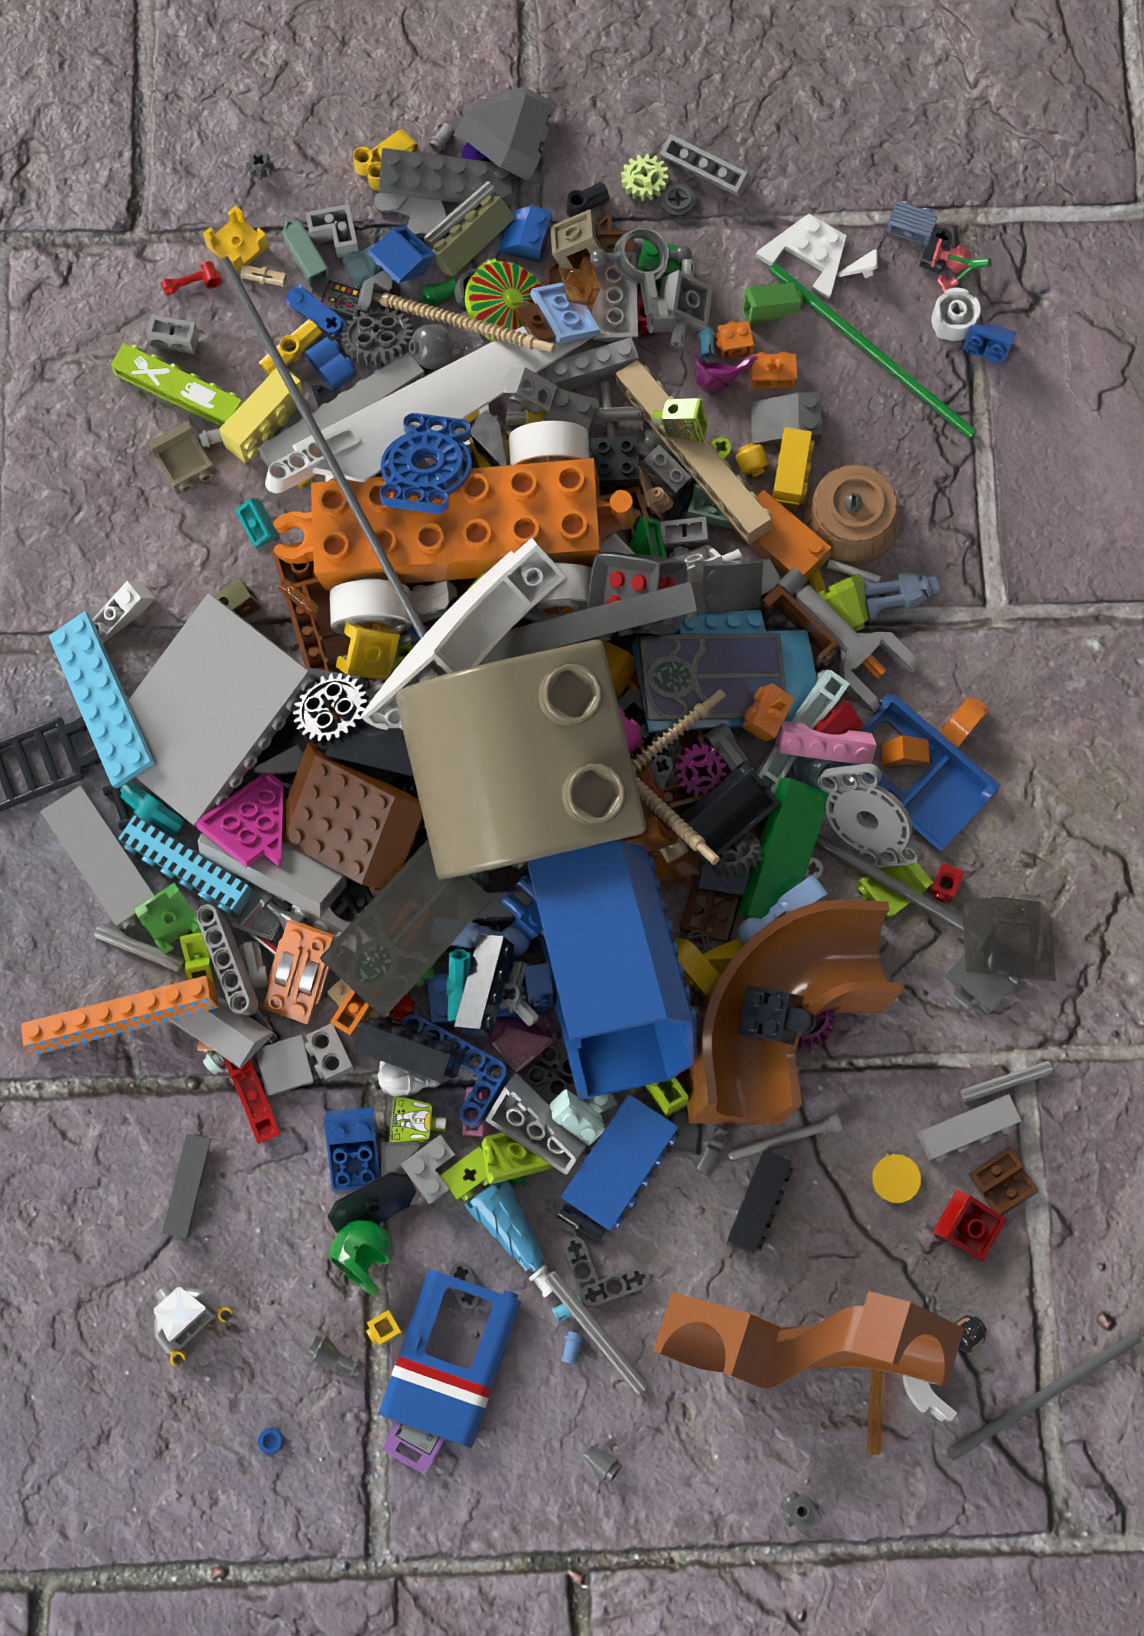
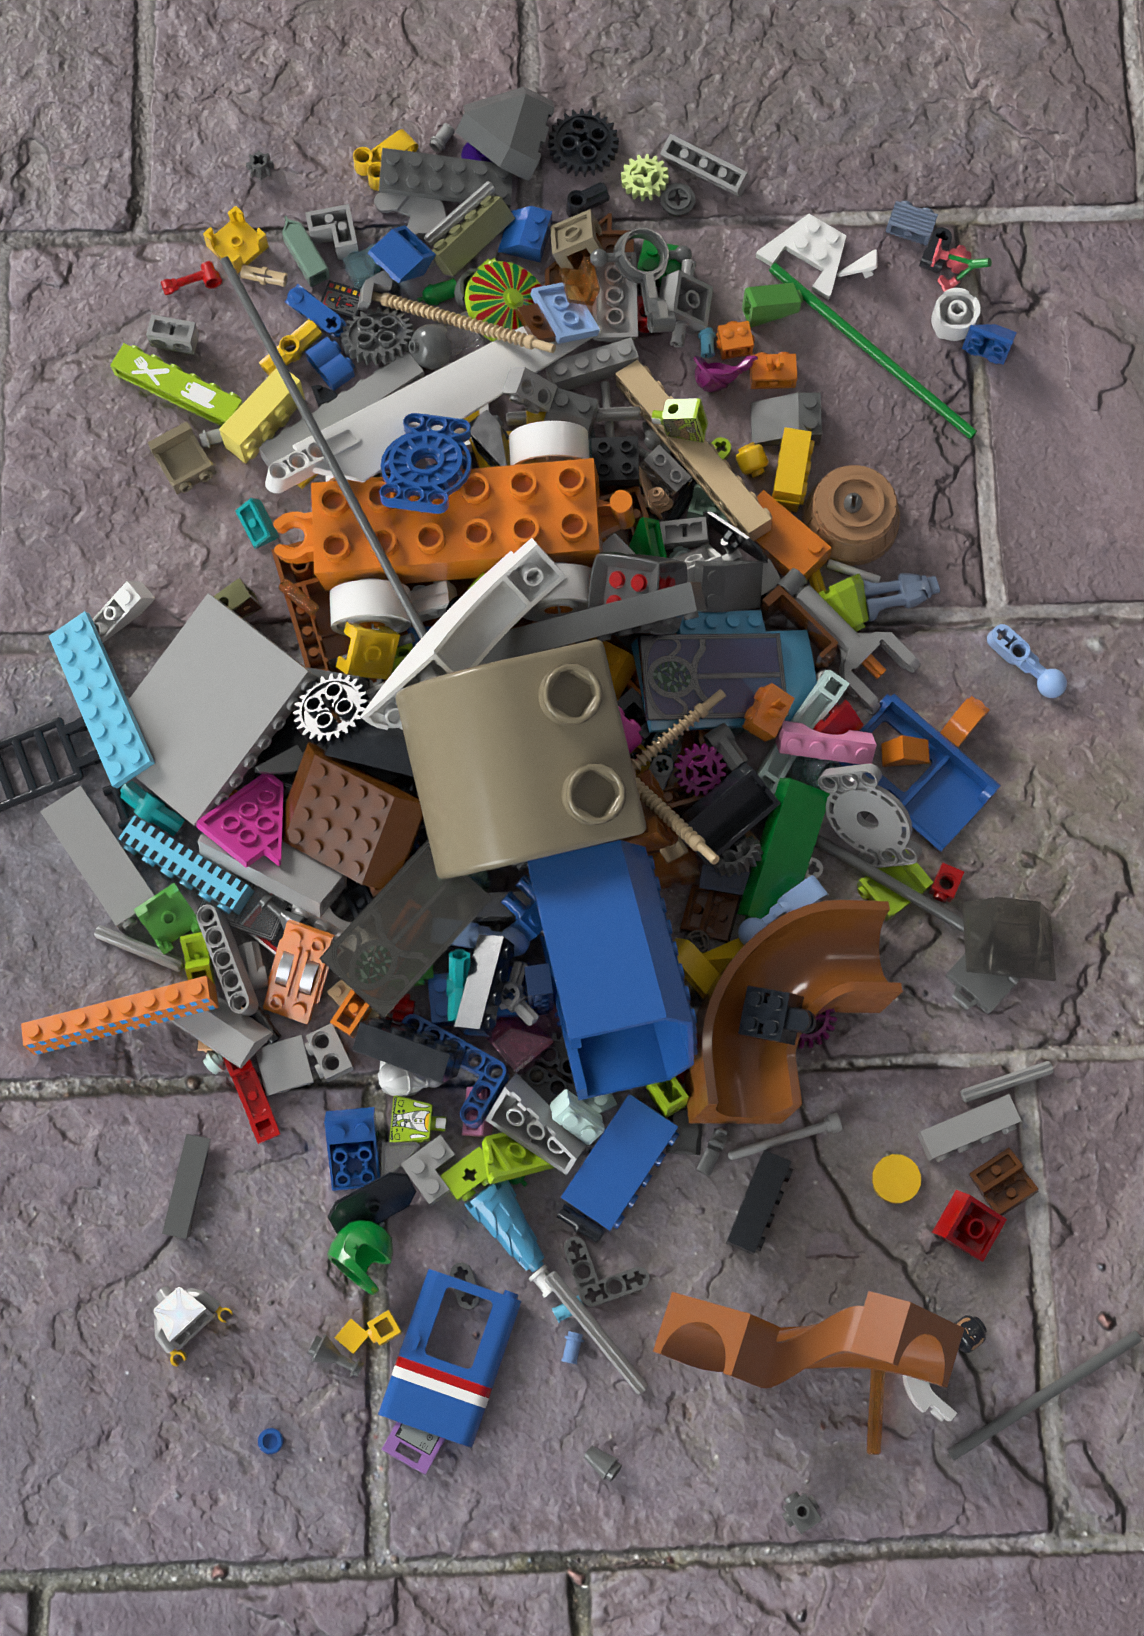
none -> yellow tile [335,1318,369,1354]
none -> black gear [548,108,619,177]
none -> black shield [703,511,768,563]
none -> light blue beam [987,624,1067,698]

